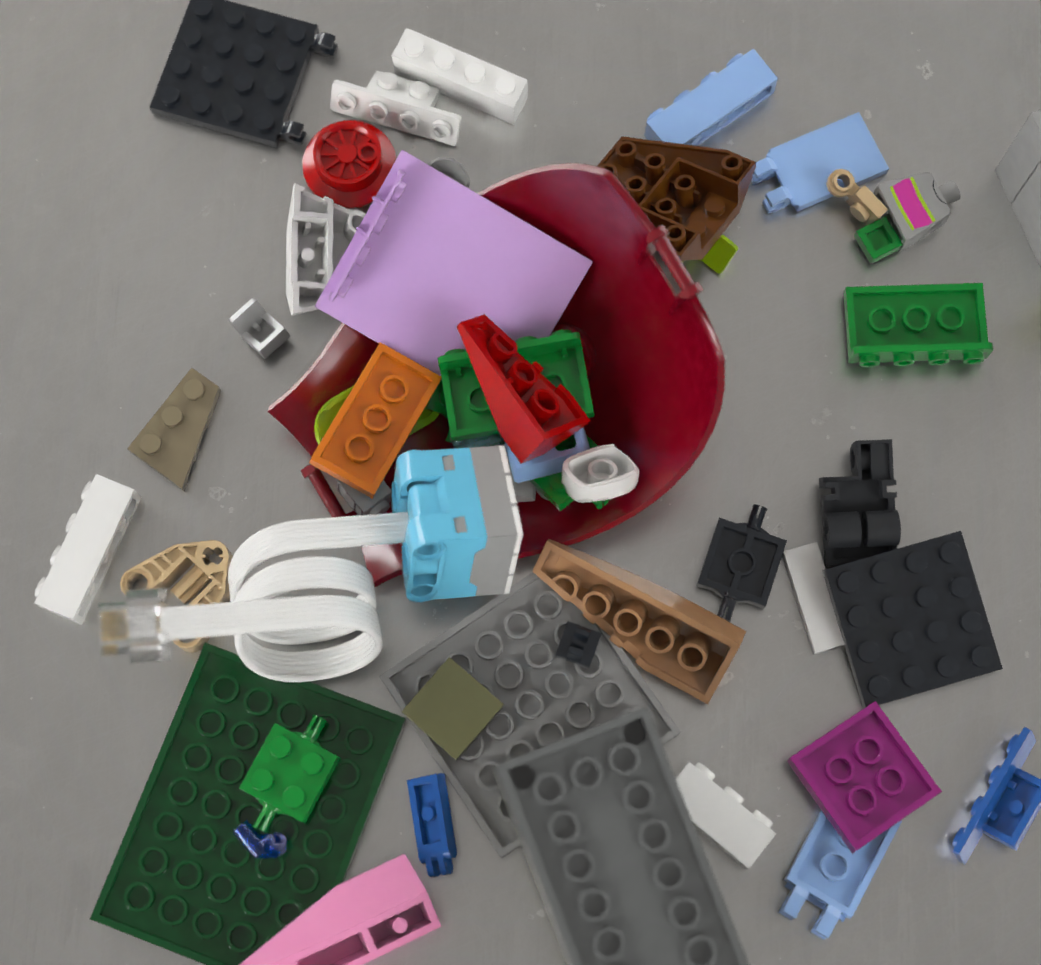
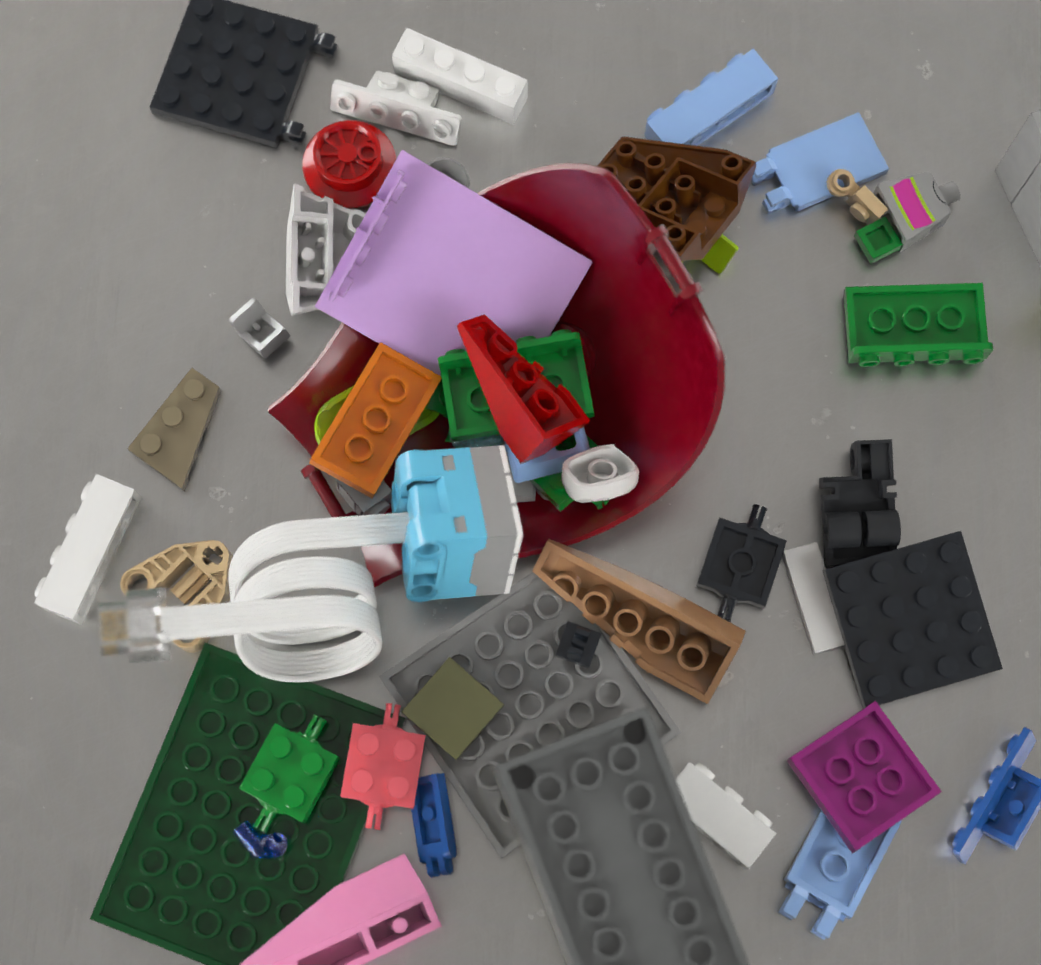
none -> coral plate [340,703,426,830]

